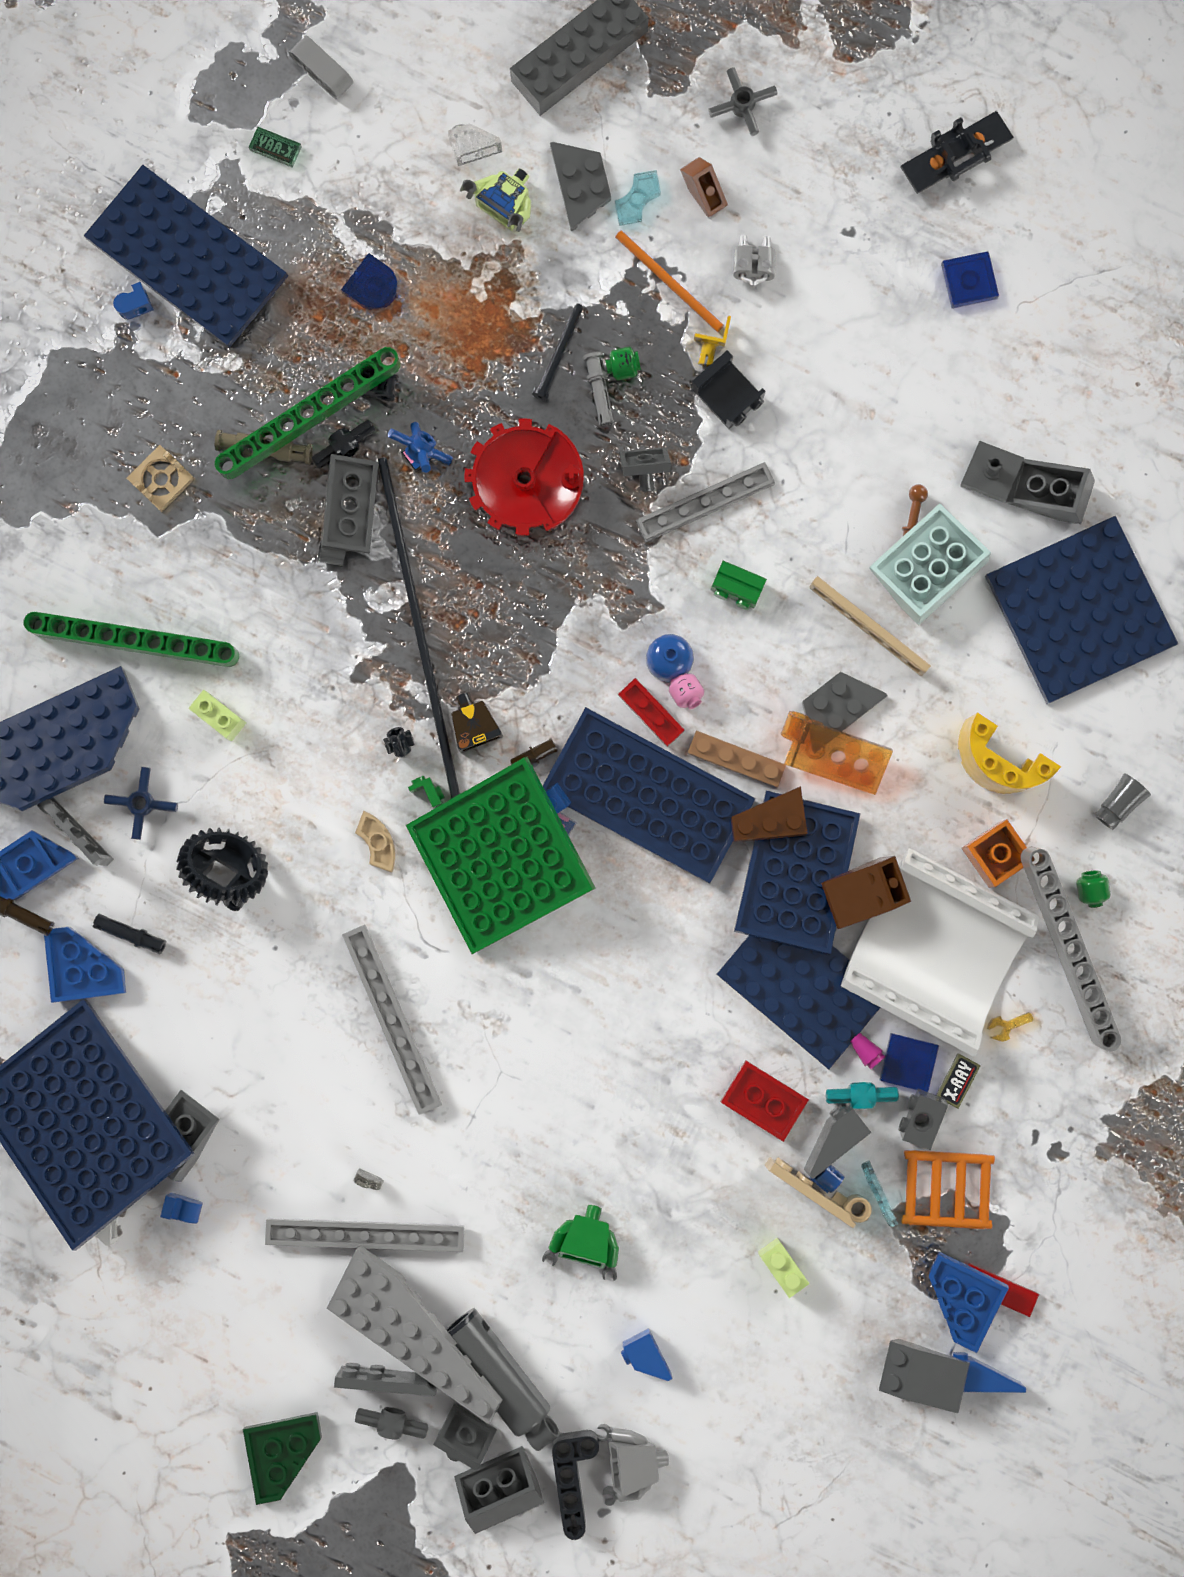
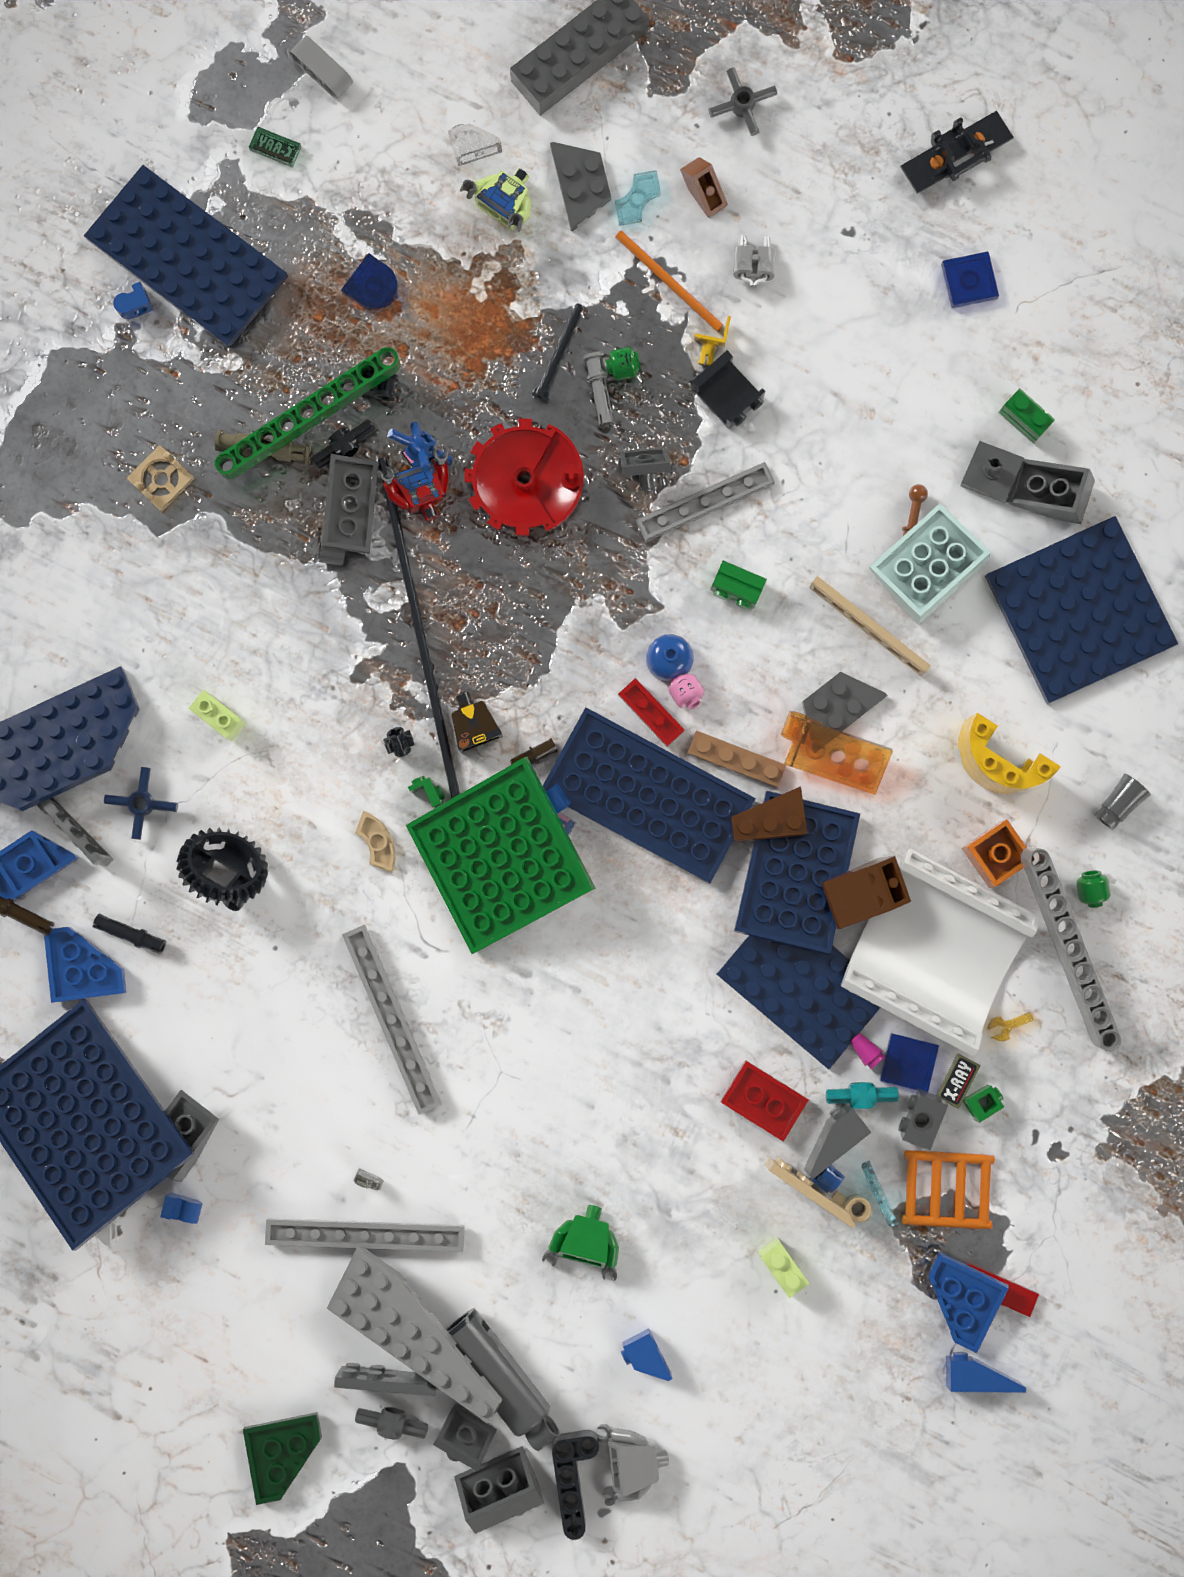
green beam [23,612,239,667] -> none
dark grey slope [879,1339,970,1413] -> none
none -> torso [377,447,449,522]
none -> green brick [963,1084,1004,1123]
none -> green brick [998,388,1055,444]

